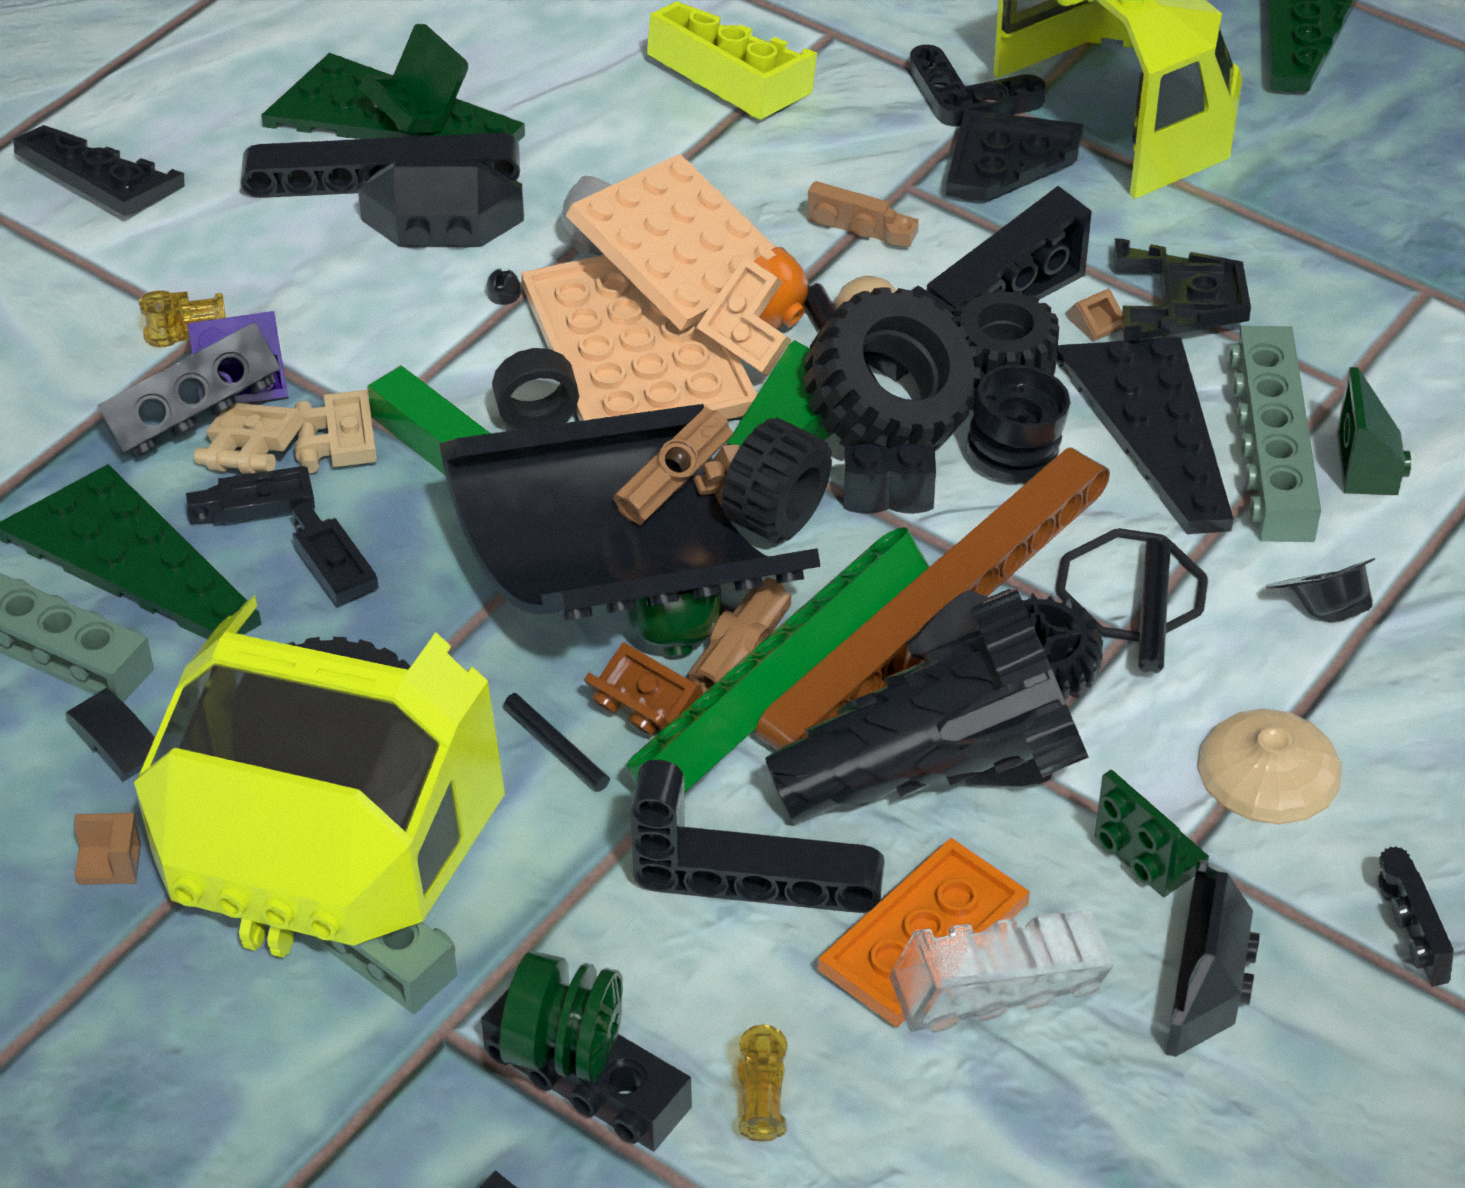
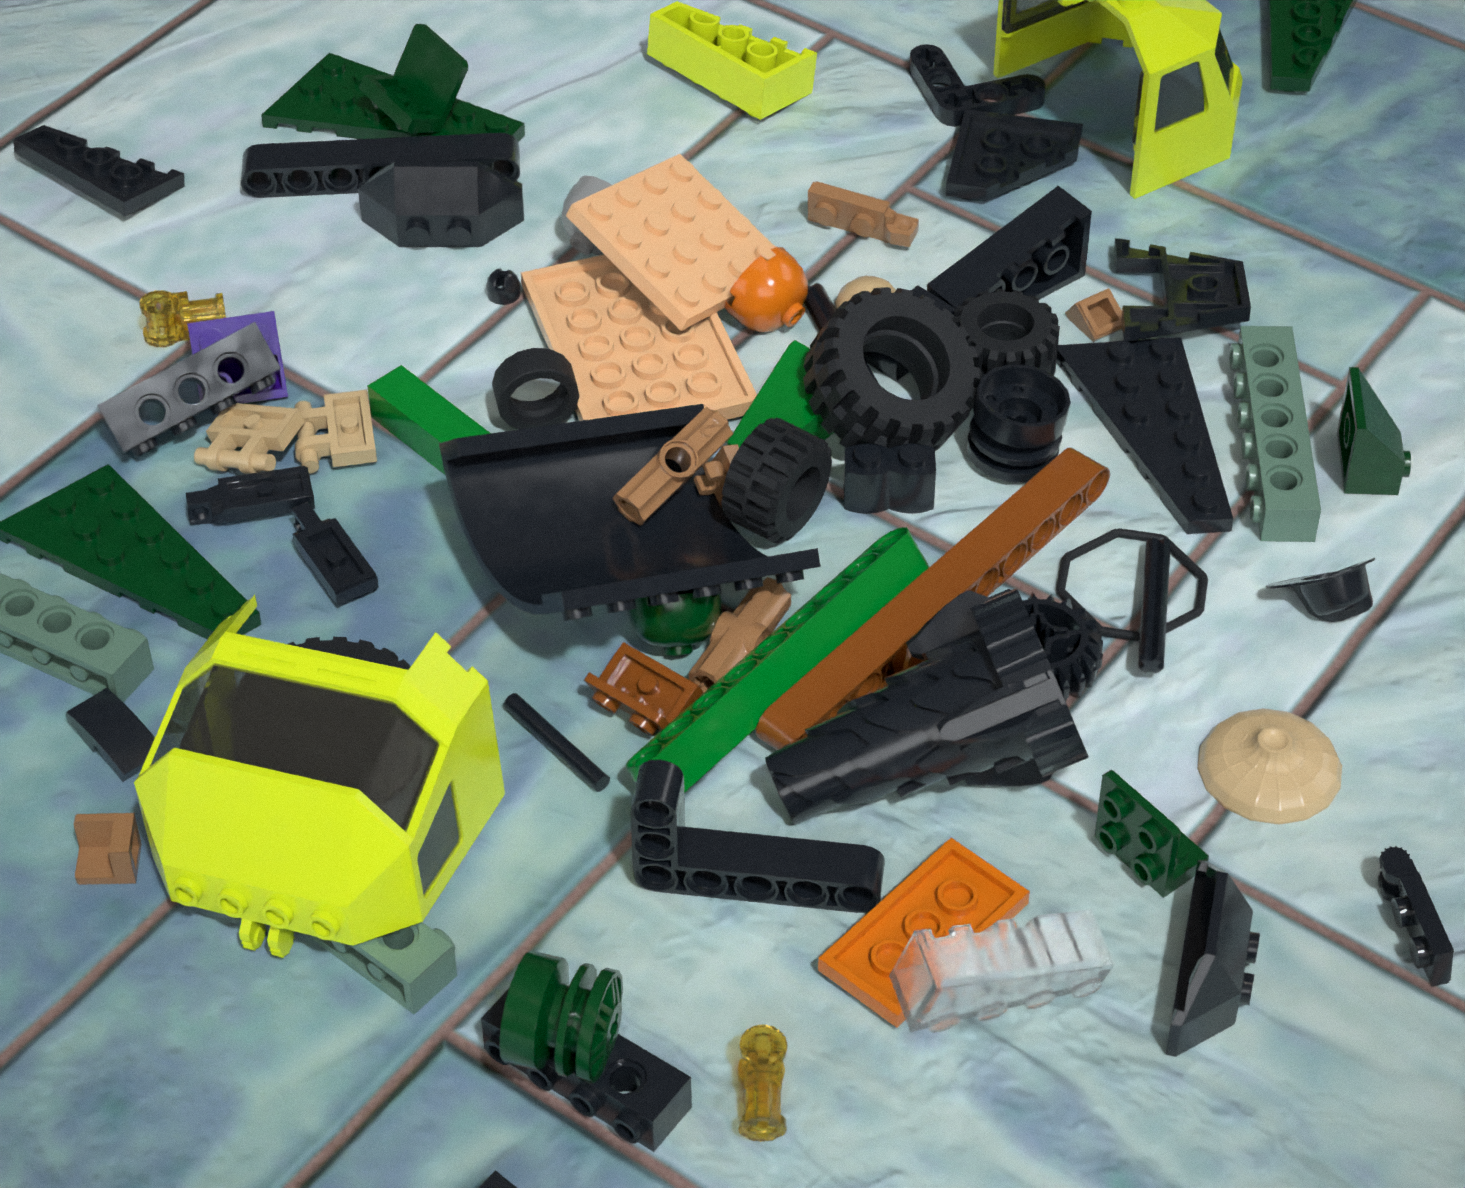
light nougat plate [696,256,792,376] -> none

